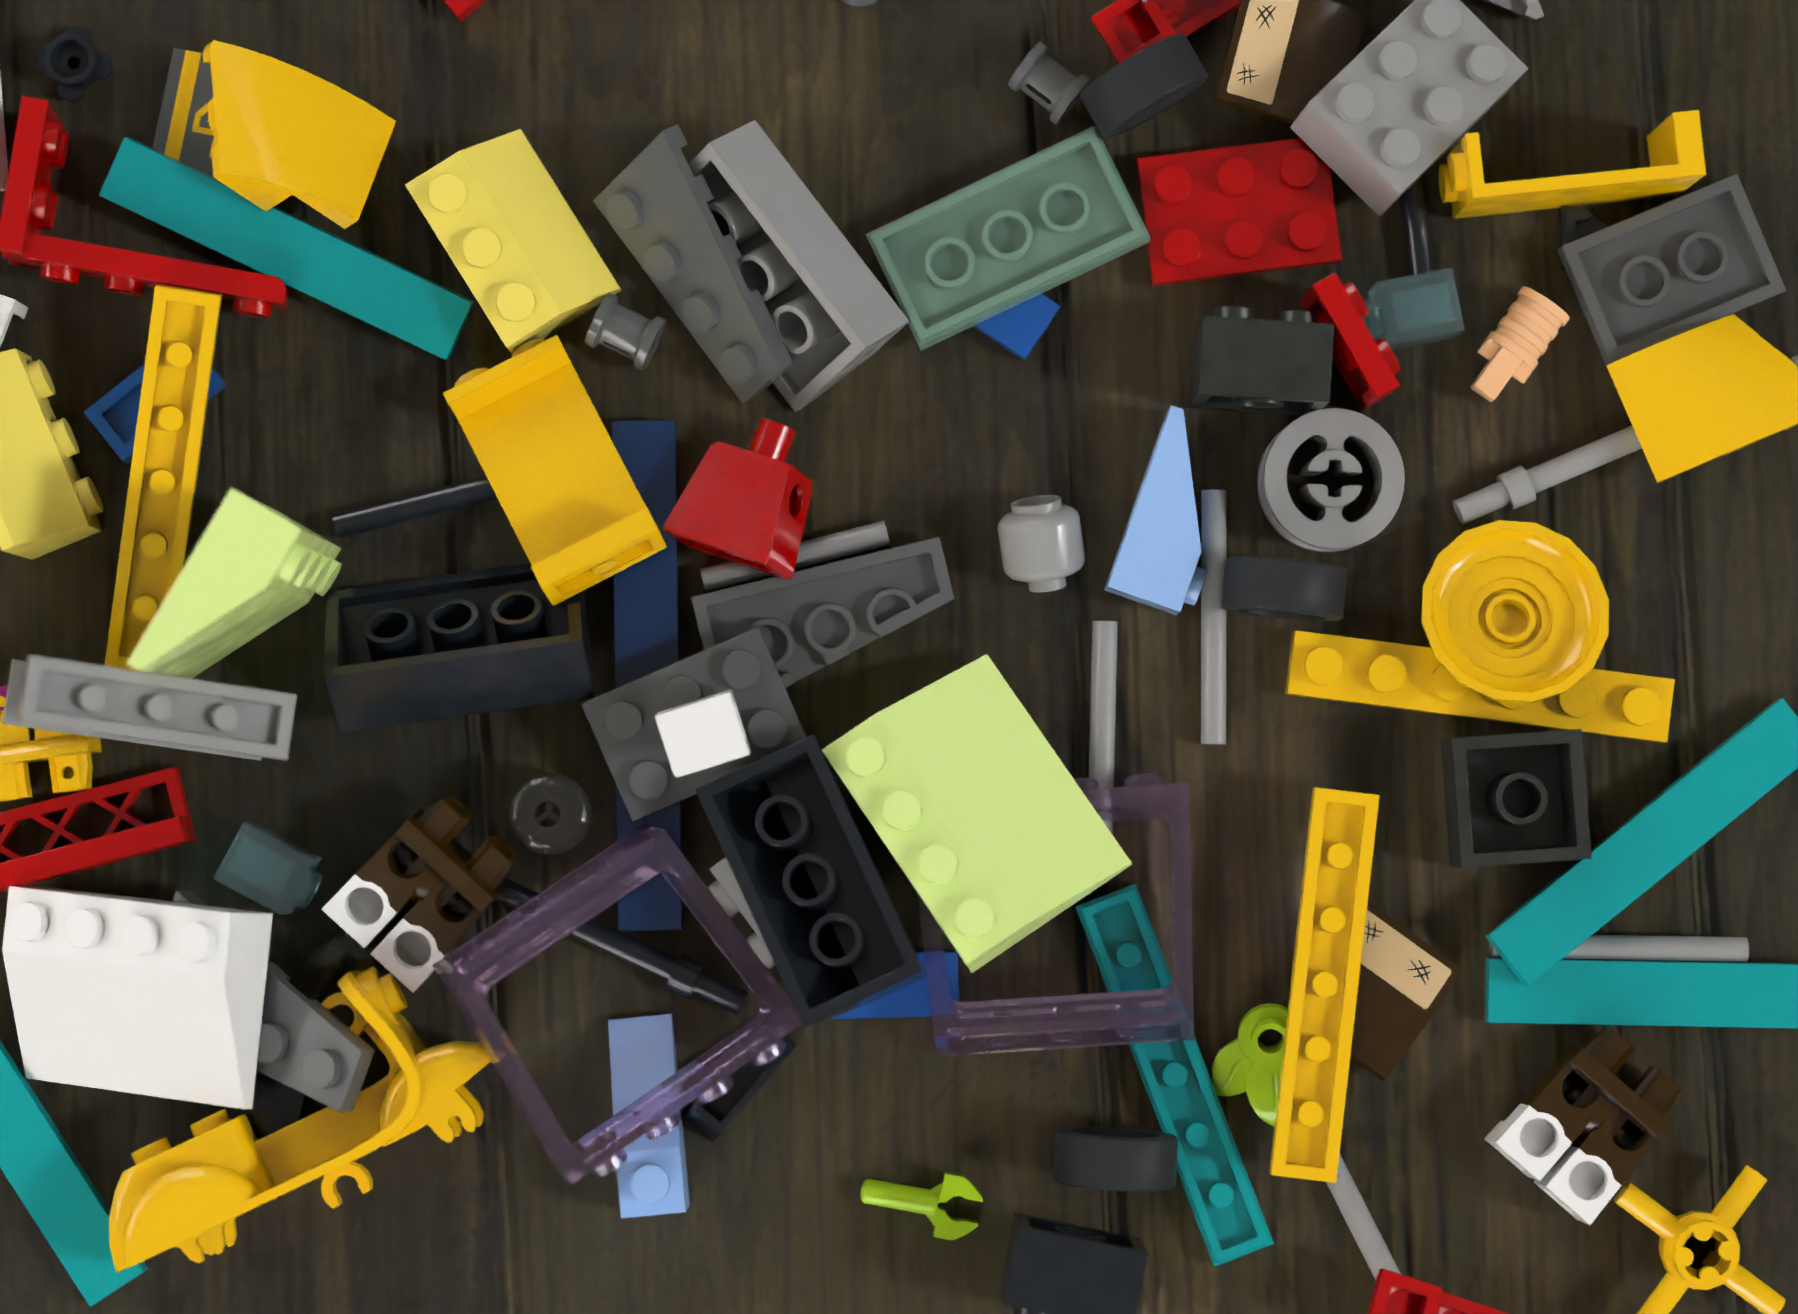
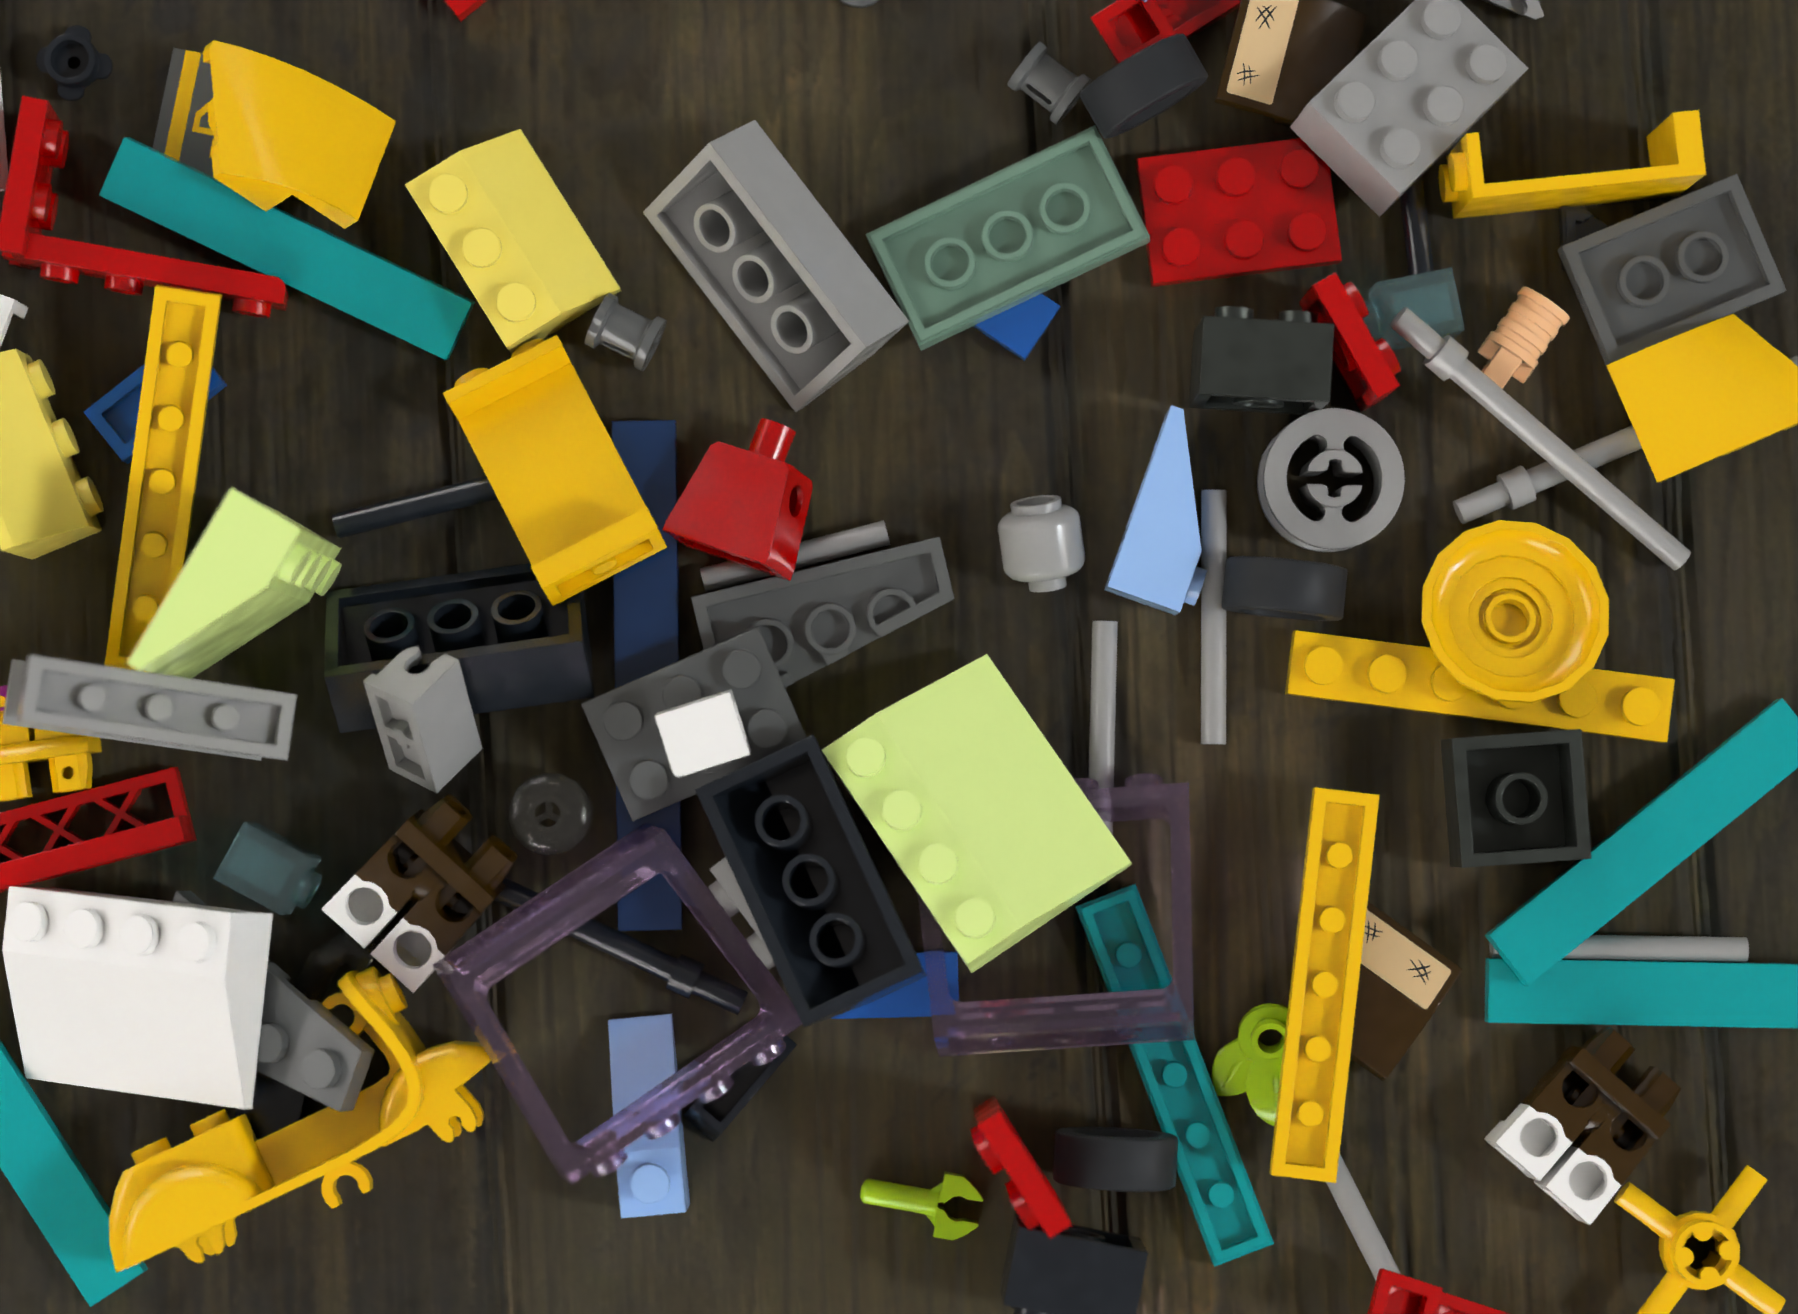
dark grey wing [593,124,794,404] -> none
none -> light grey hinge [363,646,483,793]
none -> red plate [970,1096,1072,1239]
none -> light grey bar [1389,307,1691,571]

